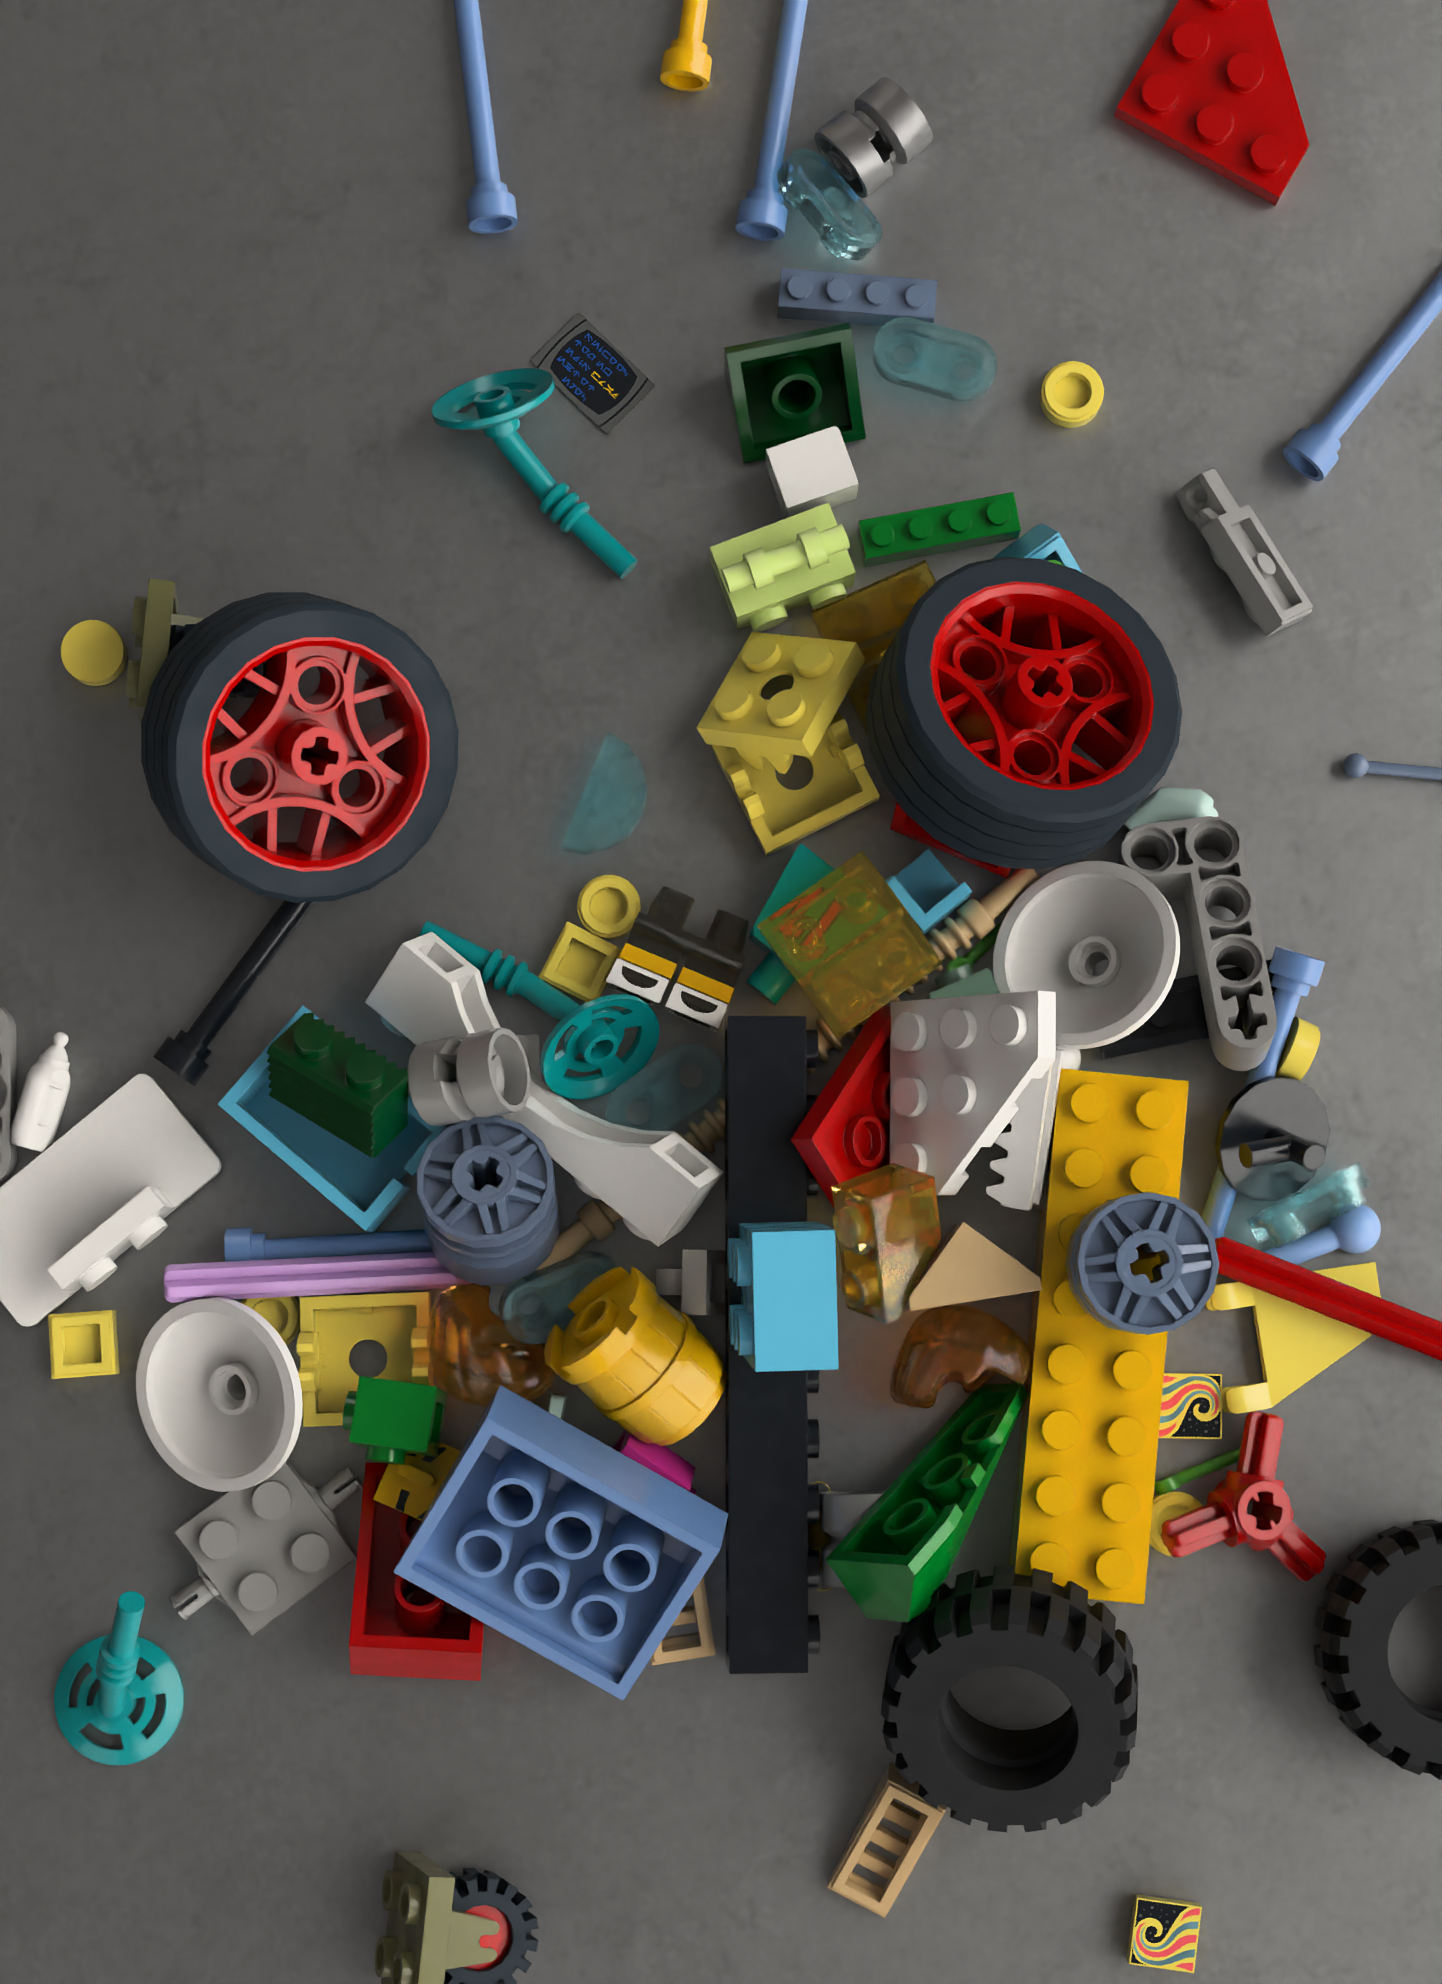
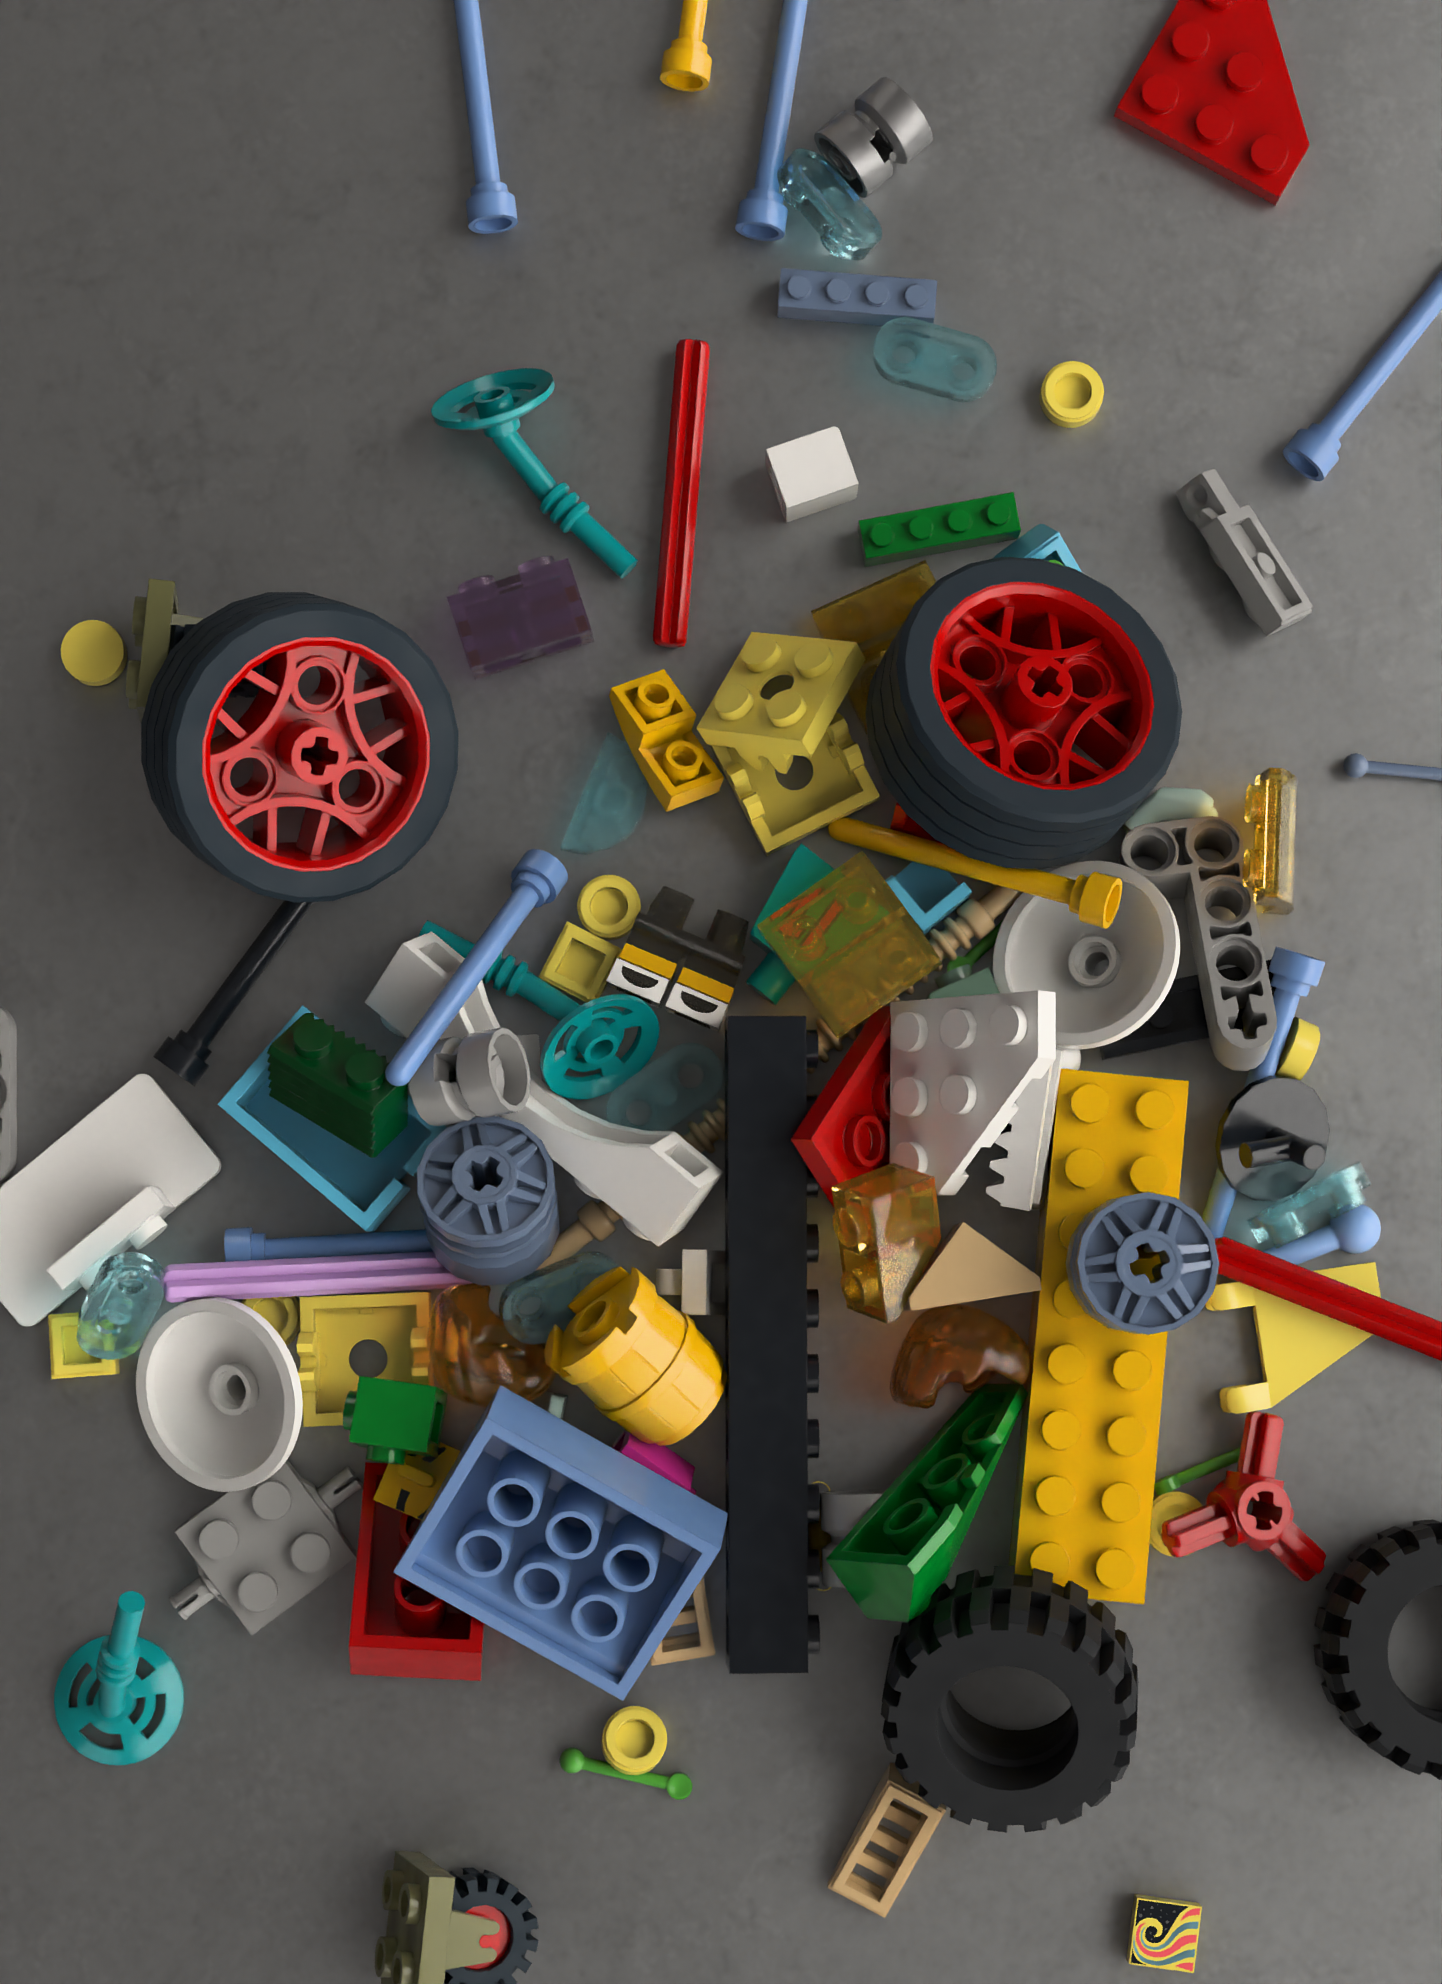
white piece [11,1032,71,1152] -> none
sticker [531,313,655,434] -> none
yellowish green brick [710,502,856,632] -> none
dark green slope [724,323,866,463] -> none
medium azure piece [727,1221,839,1372] -> none
tile [1159,1373,1222,1439] -> none
none -> clear light blue plate [77,1252,165,1360]
none -> medium blue piece [385,849,568,1086]
none -> clear purple brick [447,556,594,680]
none -> bright green hinge [559,1747,692,1800]
none -> light yellow tile [601,1706,667,1775]
none -> yellow slope [609,669,724,812]
none -> red axle [653,339,710,648]
none -> yellow piece [828,817,1122,929]
none -> clear yellow slope [1242,767,1298,915]

